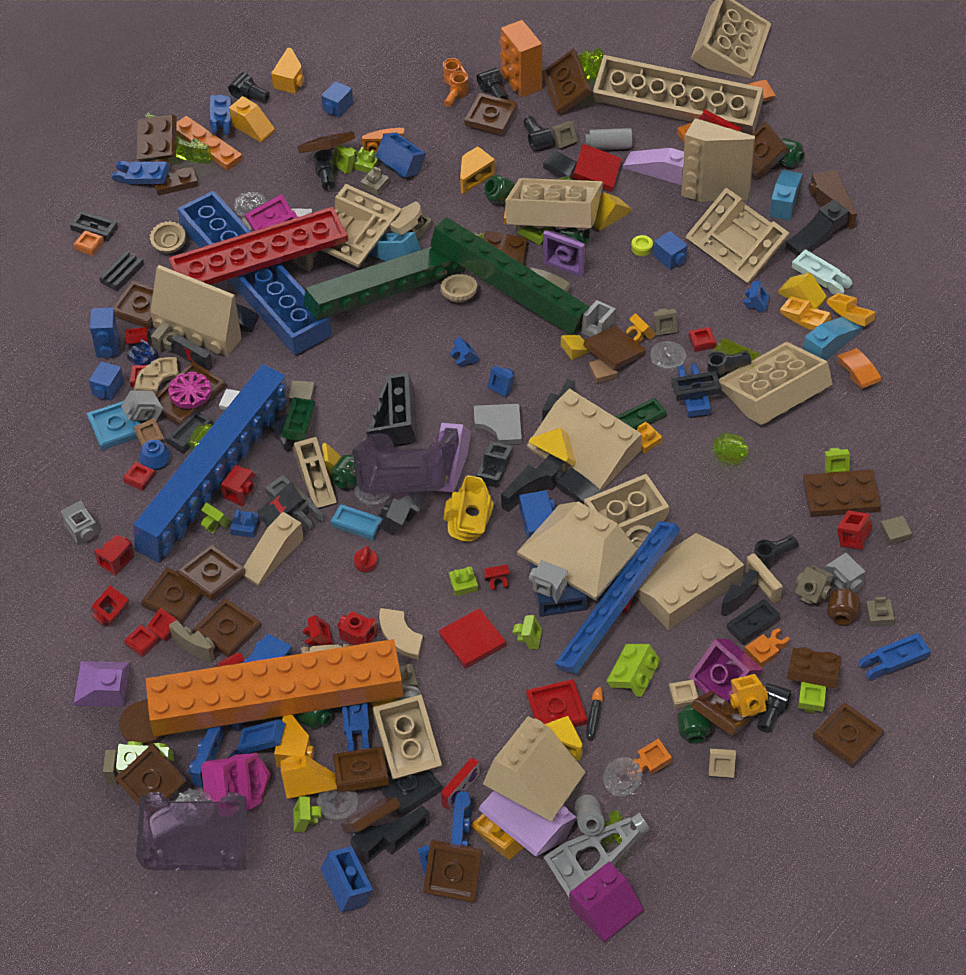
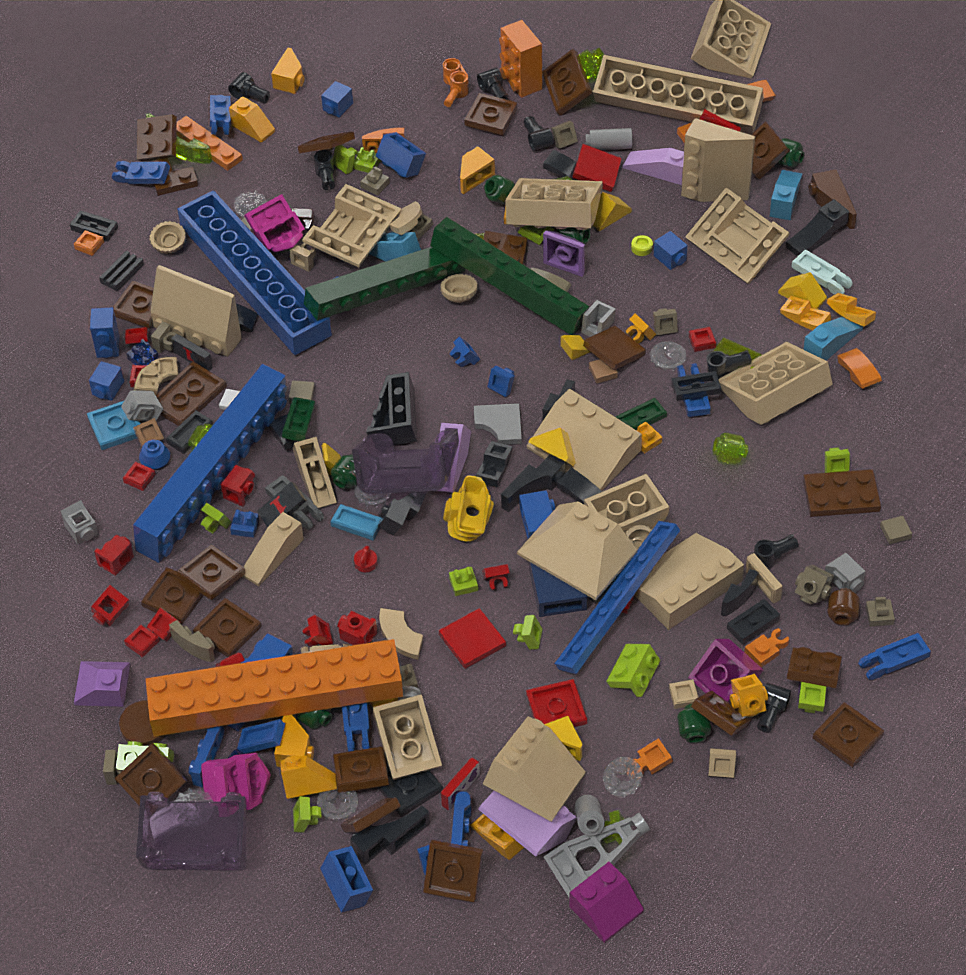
dark pink wheel [168,372,211,409] -> none
red plate [169,207,348,285] -> none
light grey window [529,560,568,604] -> none
black piece [586,687,603,741] -> none
blue tile [743,280,770,312] -> none
red brick [837,510,872,550] -> none

